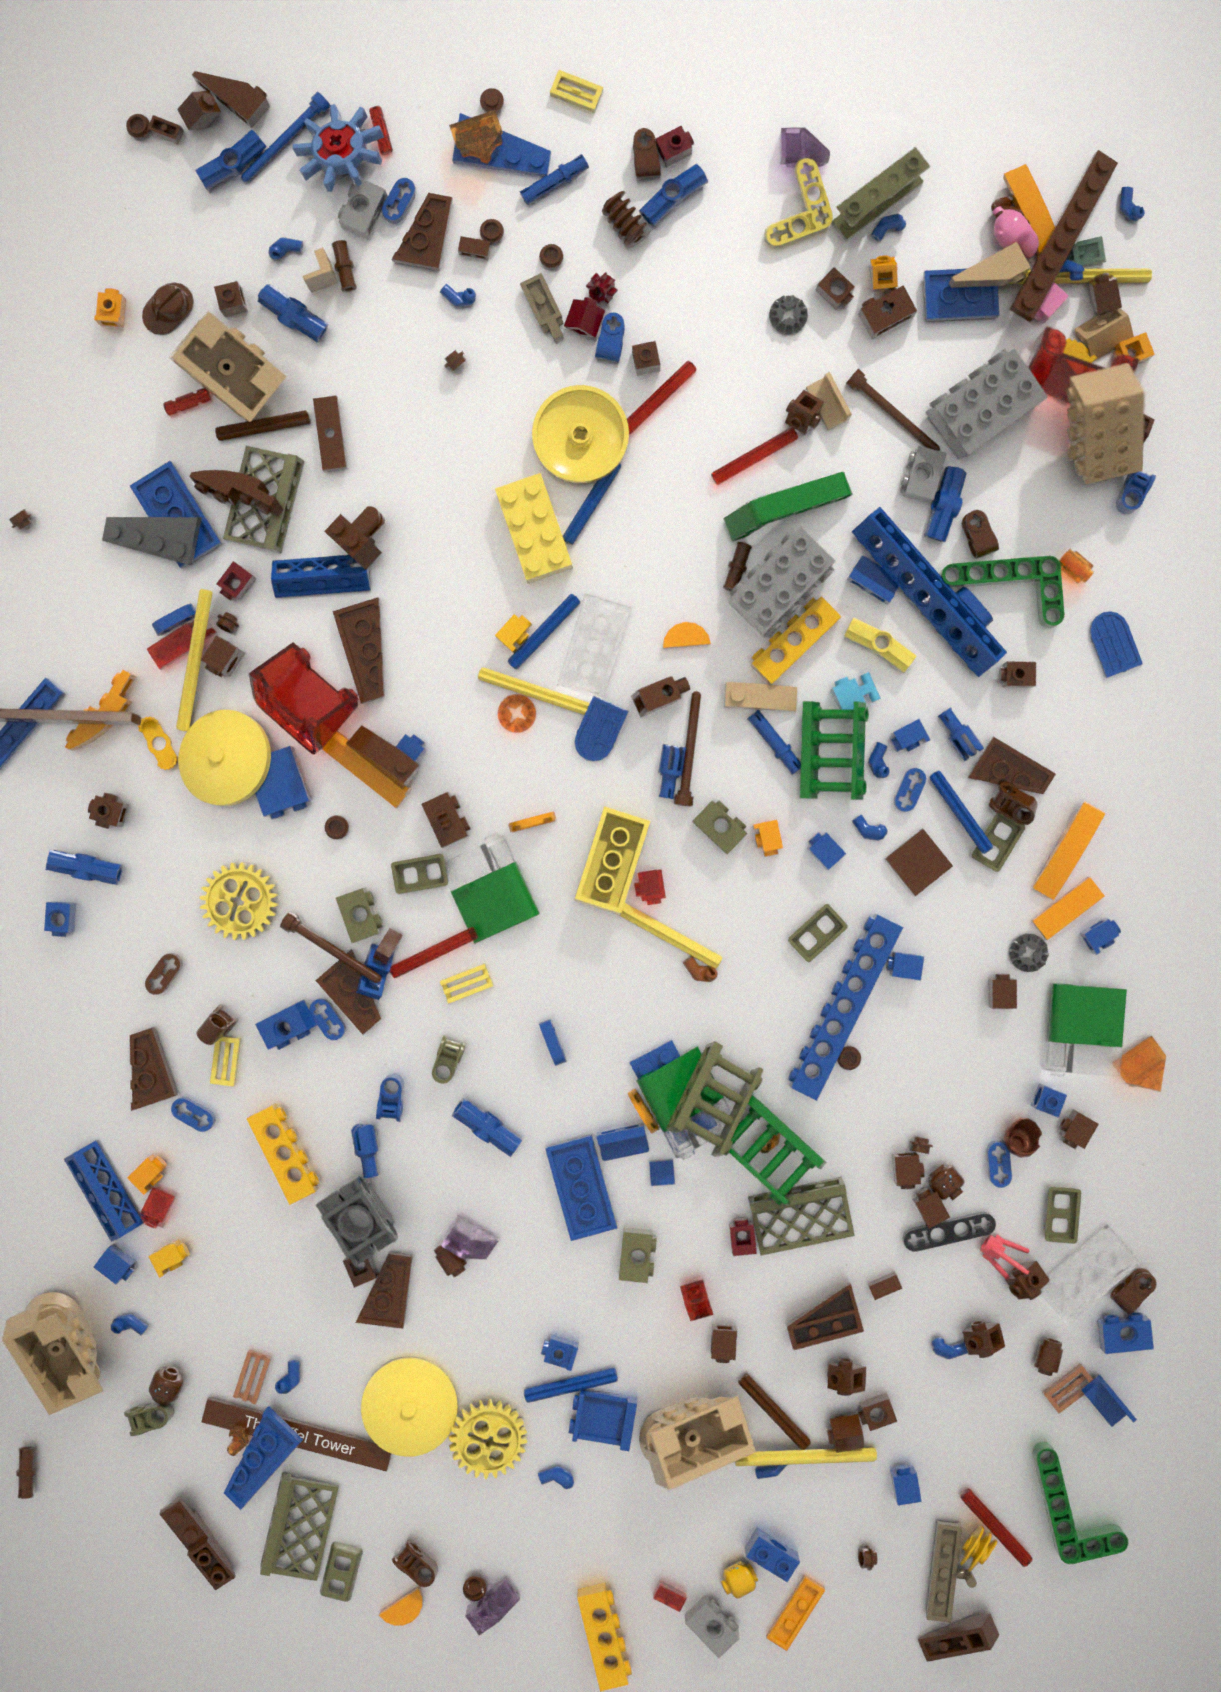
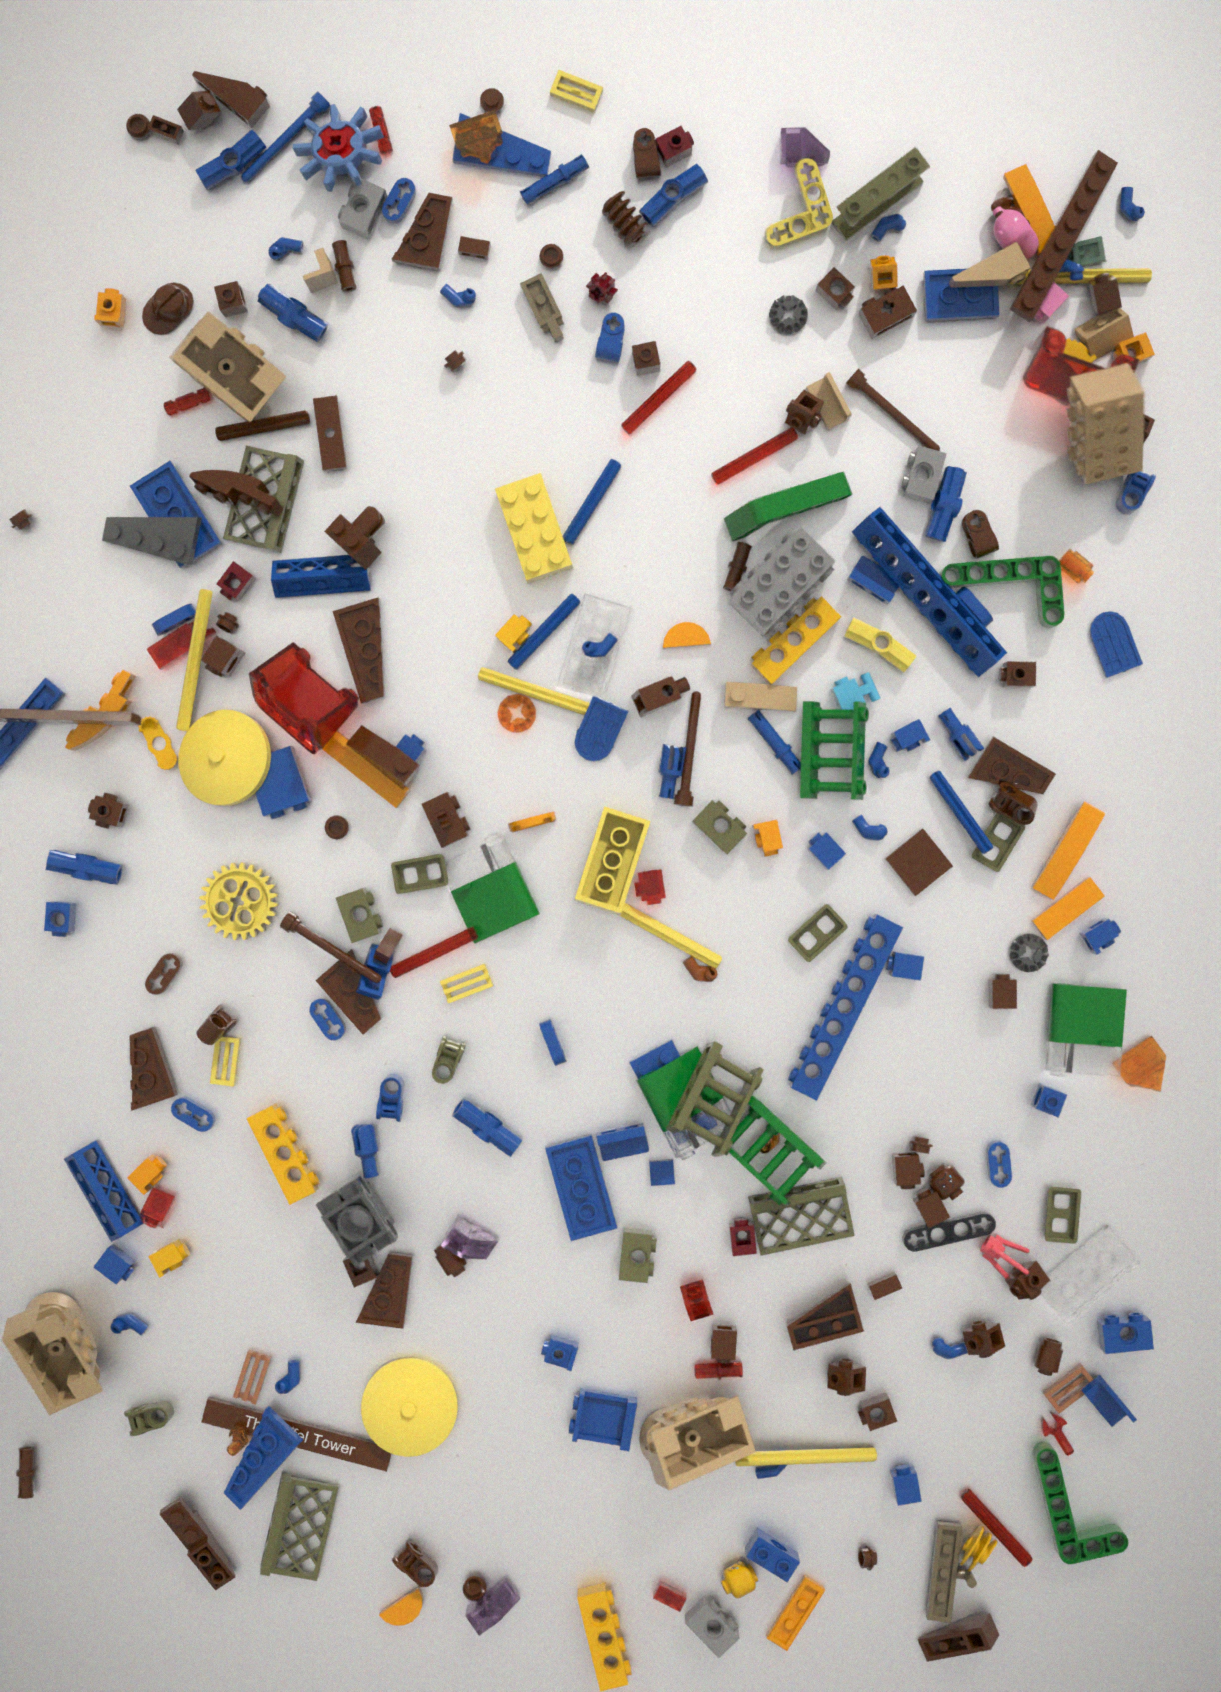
reddish brown head [149,1366,184,1405] -> none
blue brick [255,1000,316,1050] -> none
olive piece [320,1542,363,1602] -> none
light yellow gear [449,1399,527,1479] -> none
reddish brown plate [480,219,504,244] -> none
blue axle [524,1368,618,1403] -> none
light yellow dish [532,385,629,483] -> none
blue arm [538,1466,574,1489] -> none
dark red brick [564,297,605,338] -> none
light orange tile [628,1089,660,1134] -> none
reddish brown axle [738,1373,811,1450] -> none
reddish brown brick [827,1414,865,1453] -> none
reddish brown plate [837,1046,861,1070] -> none
blue beam [894,768,926,812] -> none
light grey brick [926,349,1048,460] -> none
copper hair [1004,1118,1042,1158] -> none
reddish brown brick [1059,1109,1099,1149] -> none
reddish brown piece [1110,1268,1157,1315] -> none
none -> blue arm [582,633,618,658]
none -> clear red axle [694,1361,743,1380]
none -> clear red bar [1041,1411,1074,1456]

